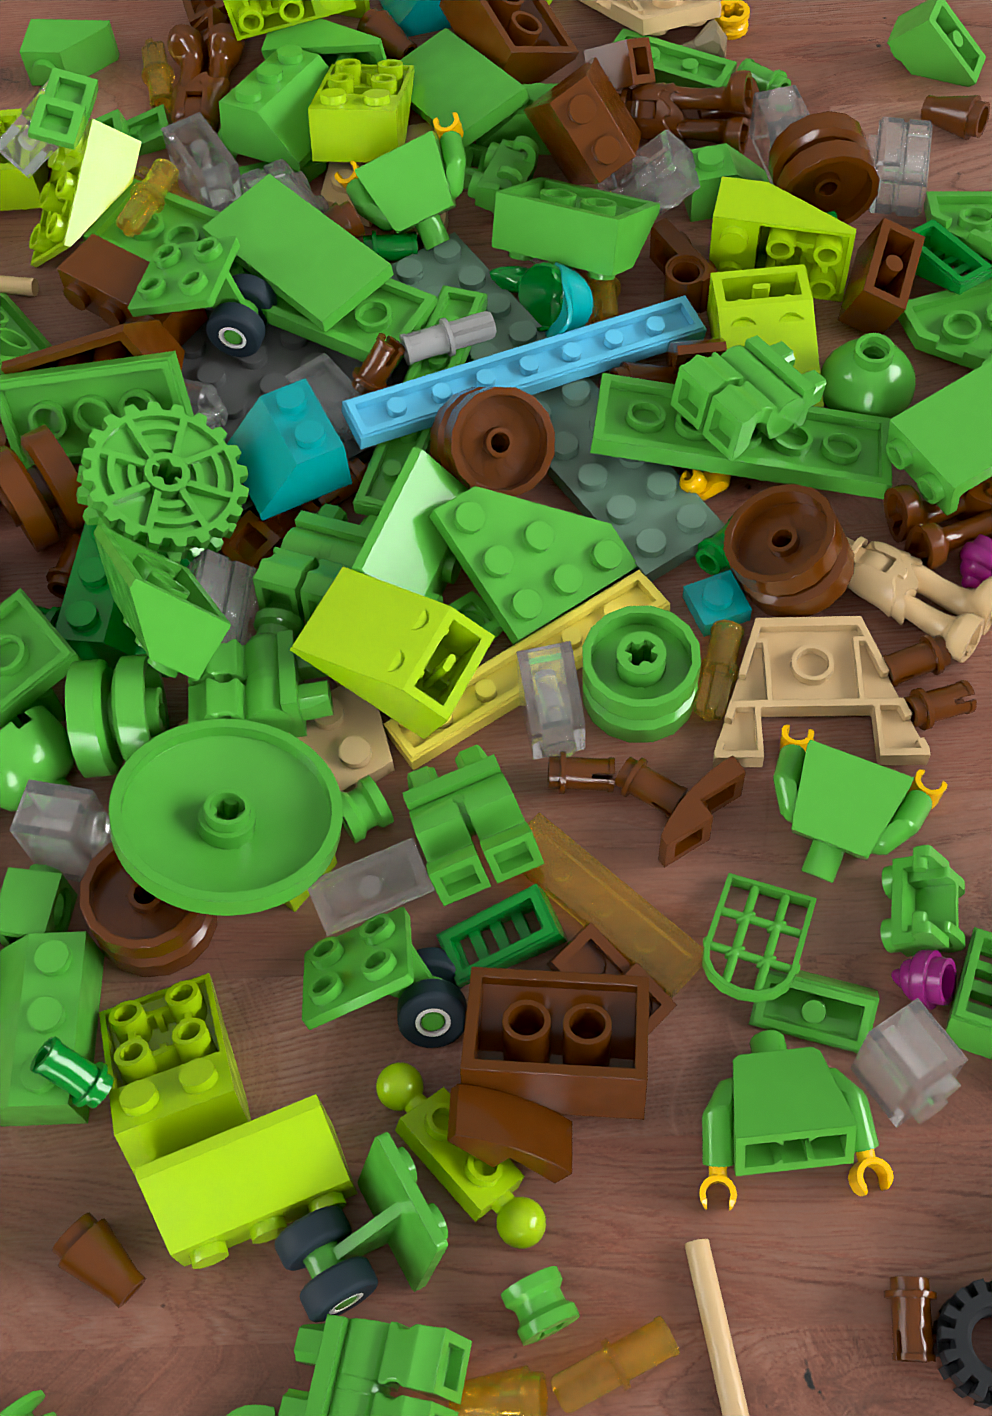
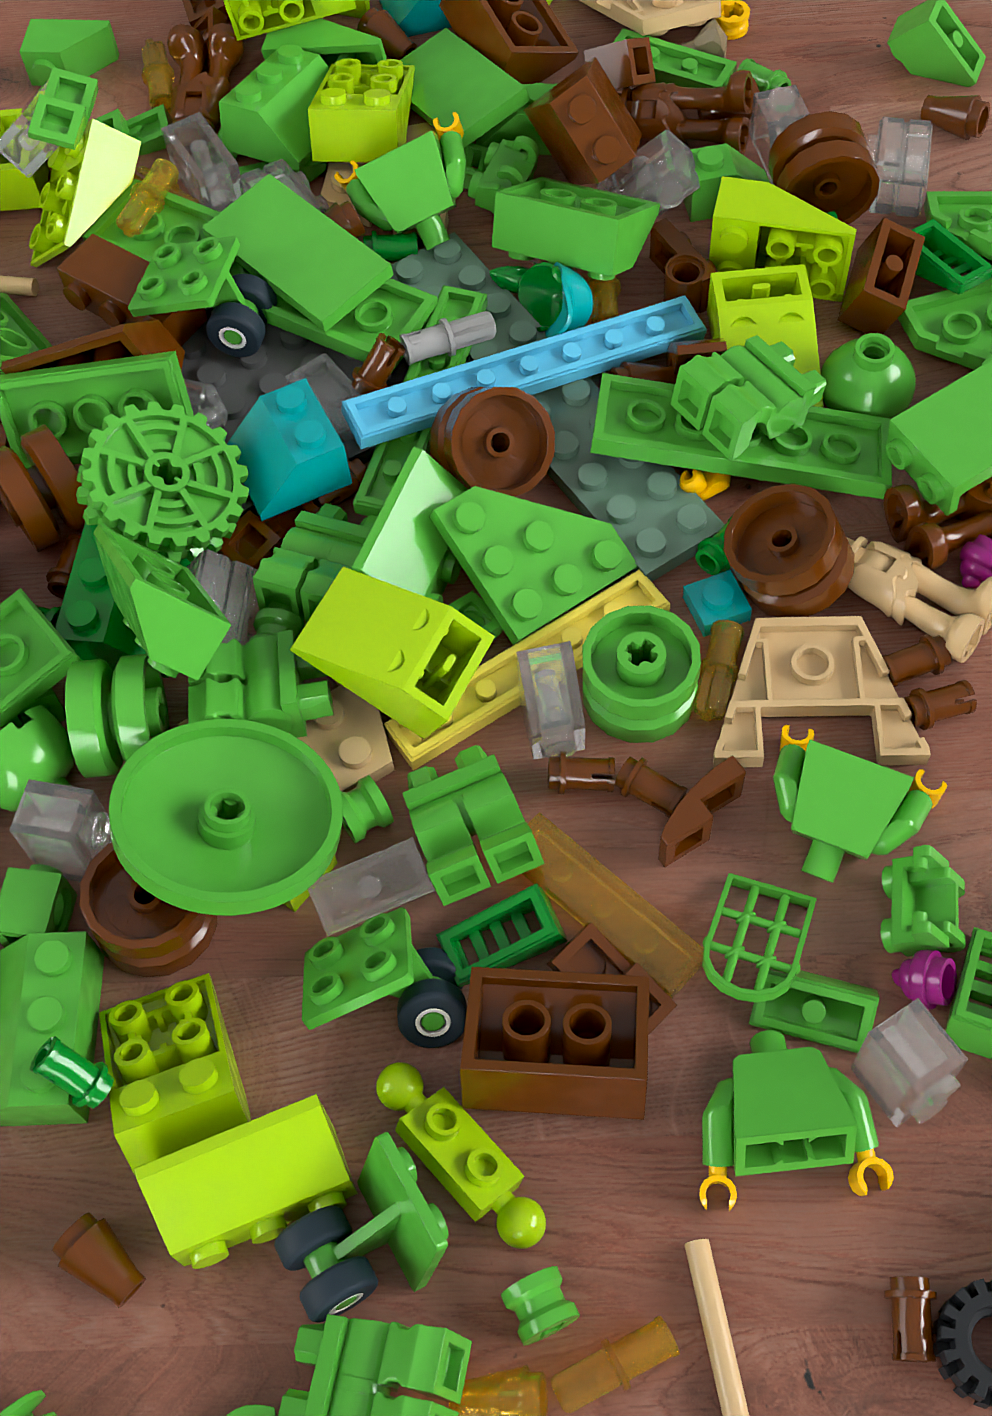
reddish brown slope [447,1083,572,1183] -> none

